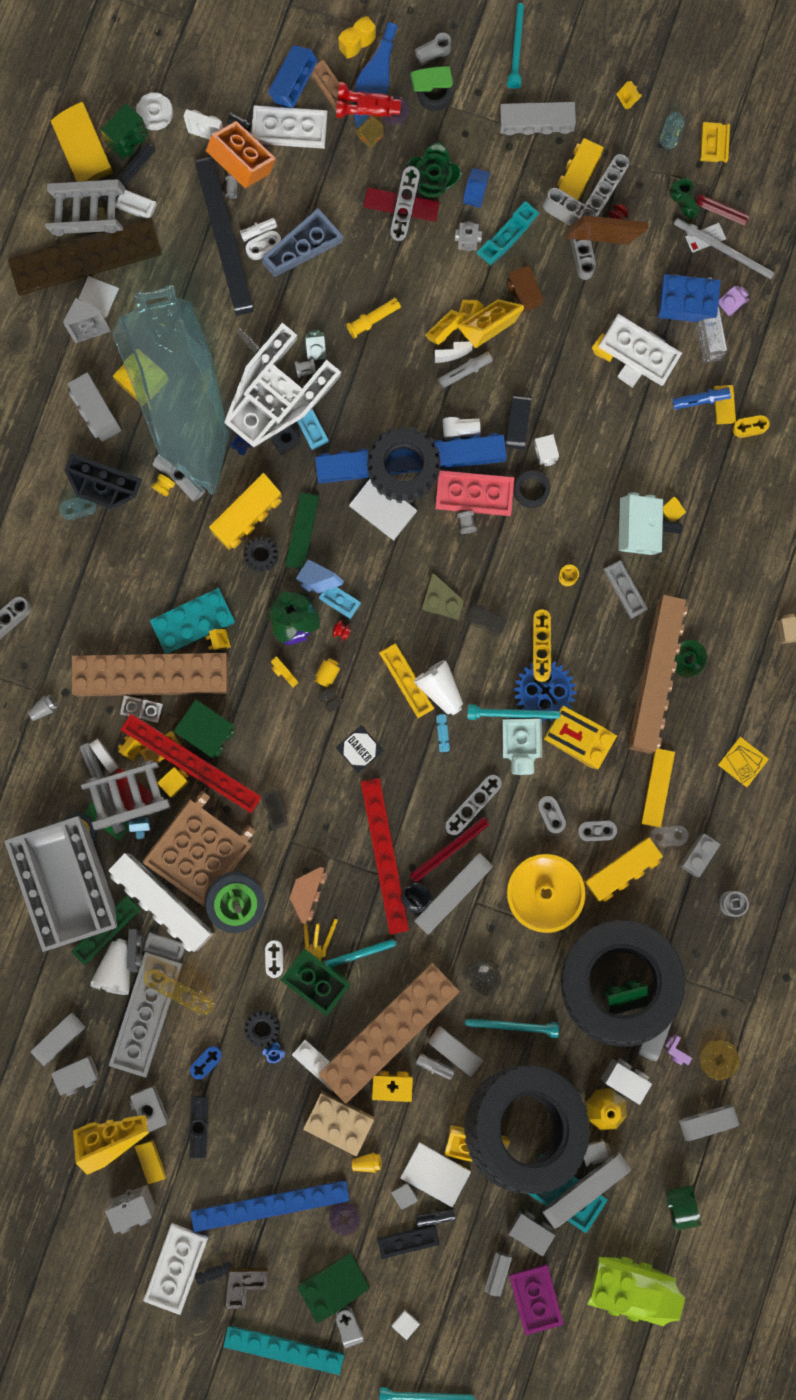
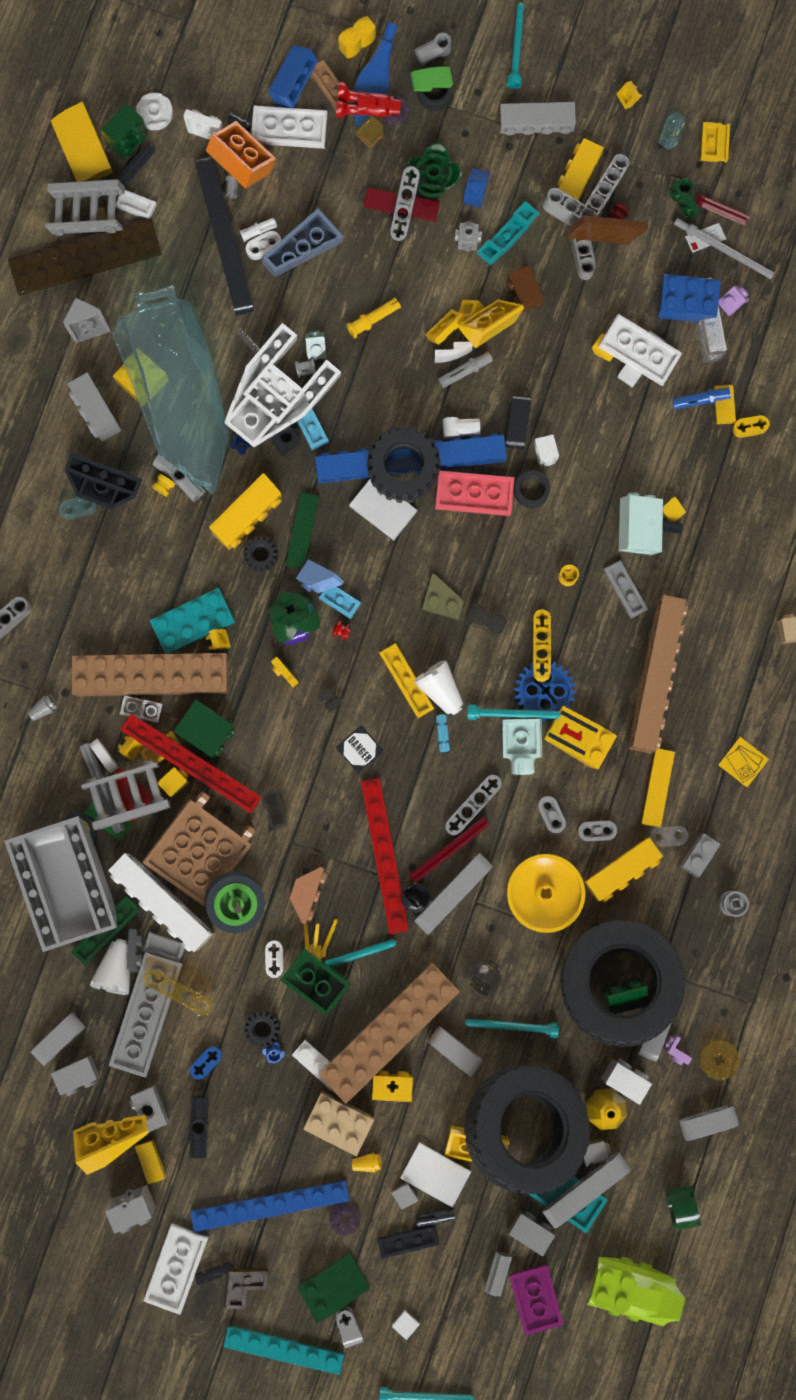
white sticker [78,276,119,318] -> none
medium azure tile [129,816,150,839] -> none
yellow brick [315,658,340,688] -> none
light grey axle [415,1053,455,1079] -> none
light grey bush [457,511,477,534] -> none
dark green dish [674,640,708,678] -> none

